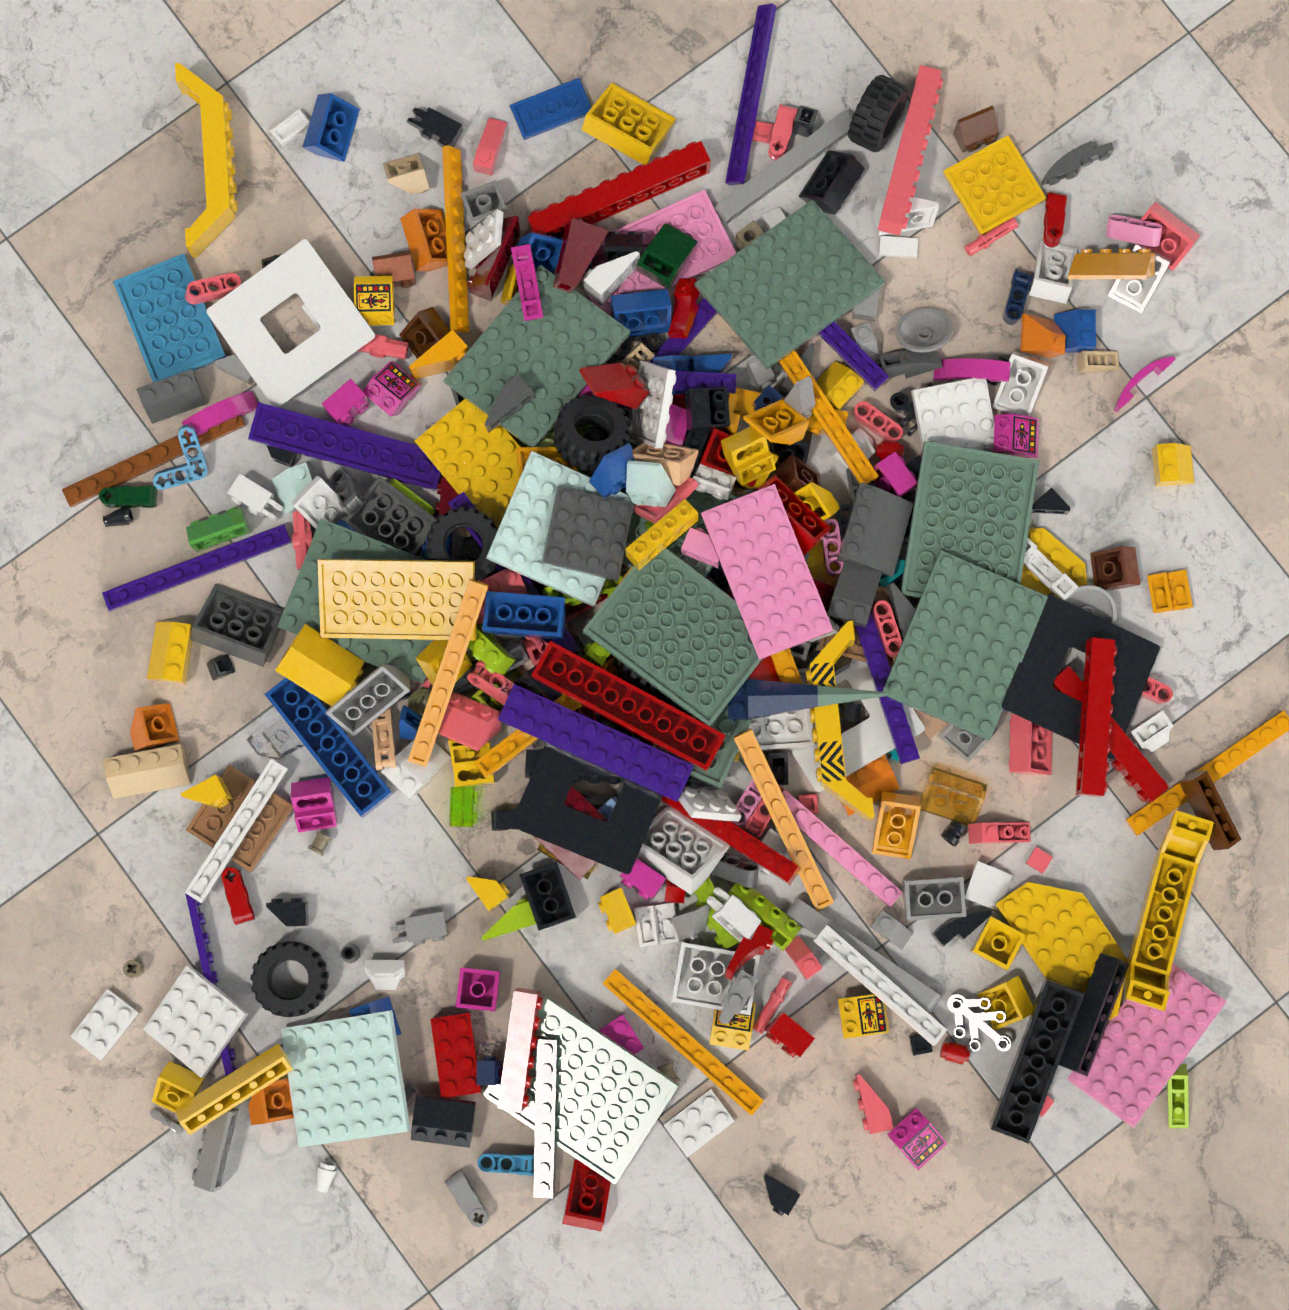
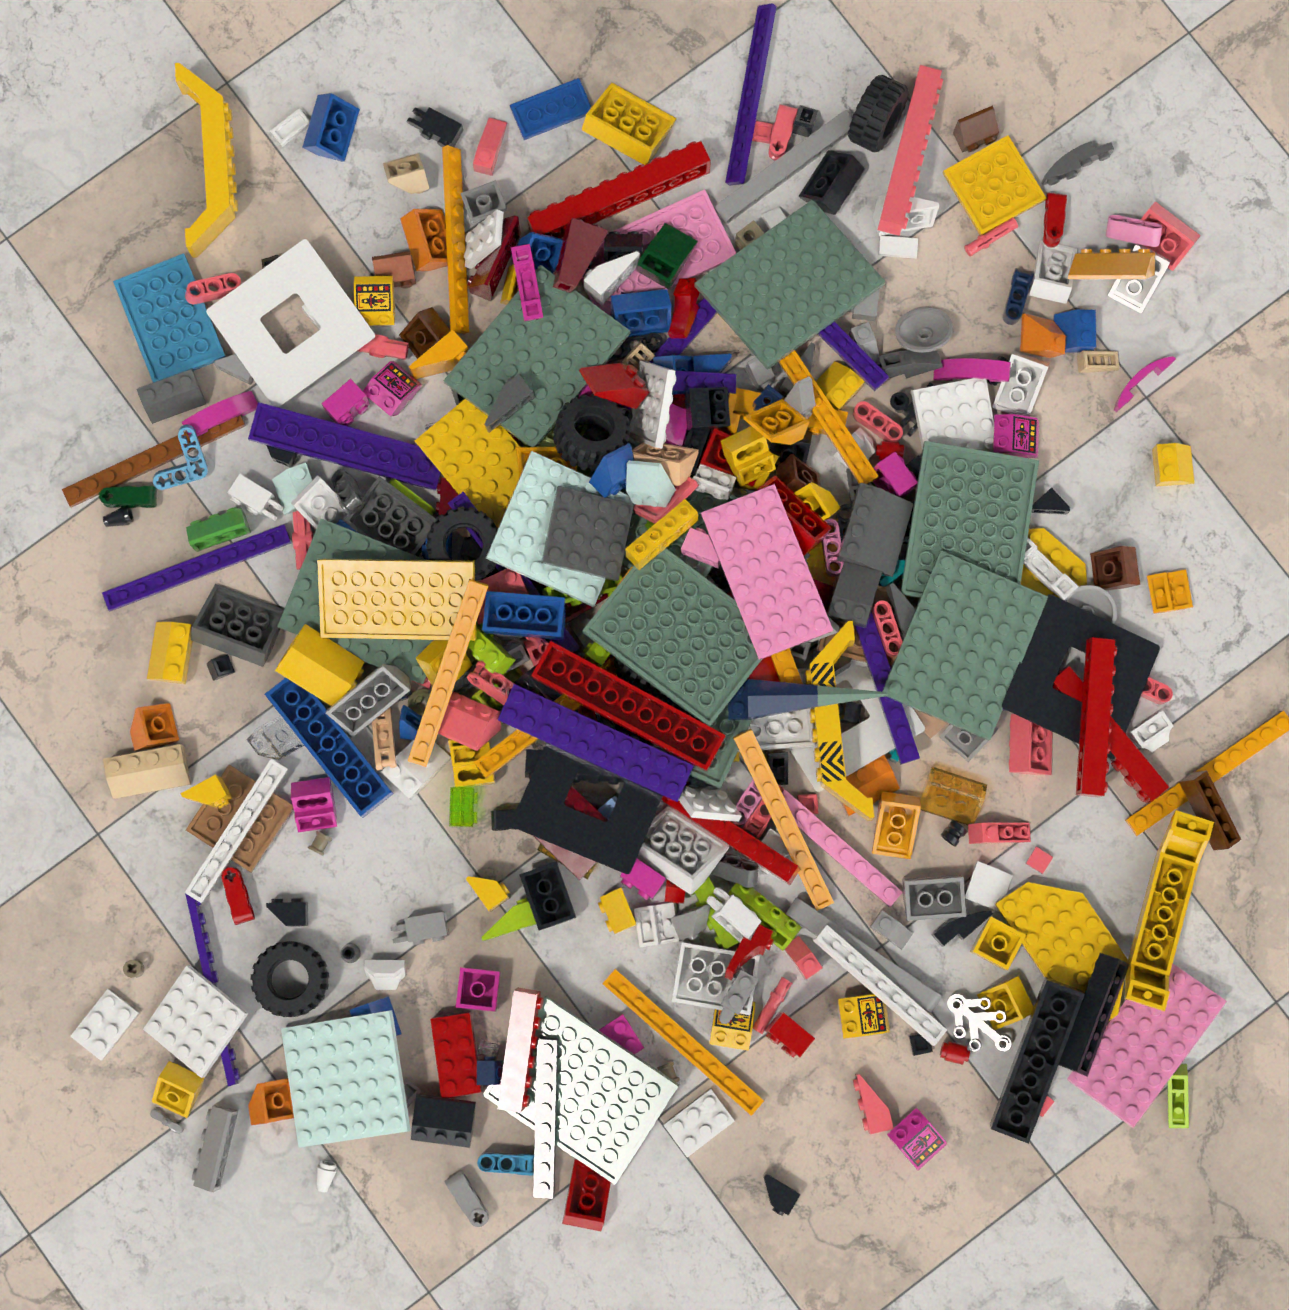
yellow brick [175,1044,293,1135] -> none

